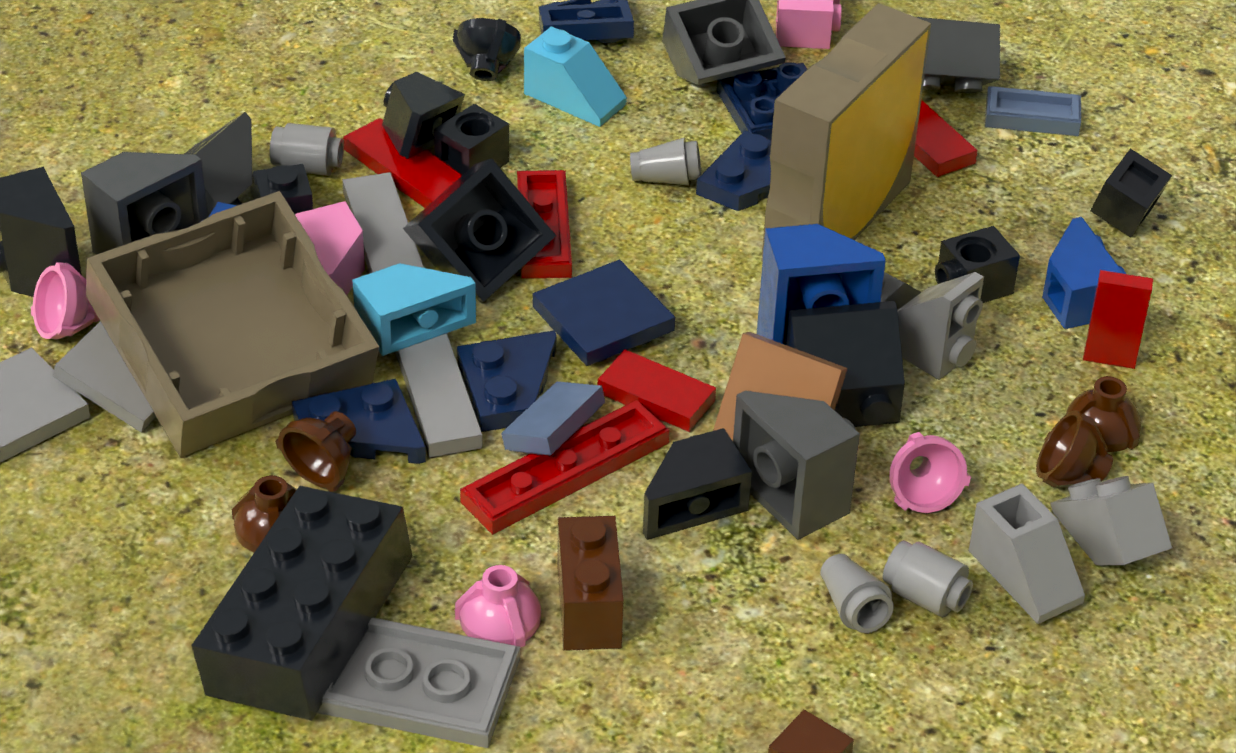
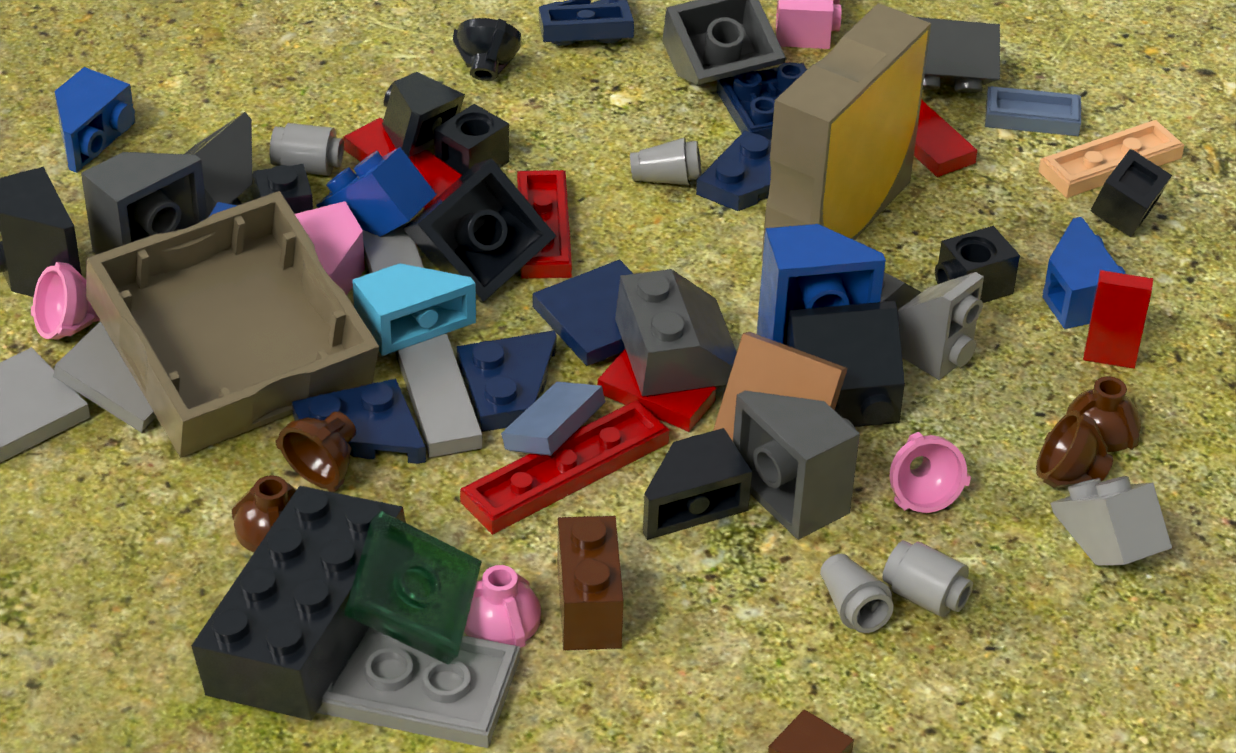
medium azure slope [524,26,627,127] -> none
light grey slope [968,483,1085,624] -> none
none -> blue slope [55,67,135,173]
none -> blue slope [316,147,437,237]
none -> clear green tile [344,511,482,665]
none -> dark grey slope [615,269,737,396]
none -> light nougat tile [1039,120,1185,198]

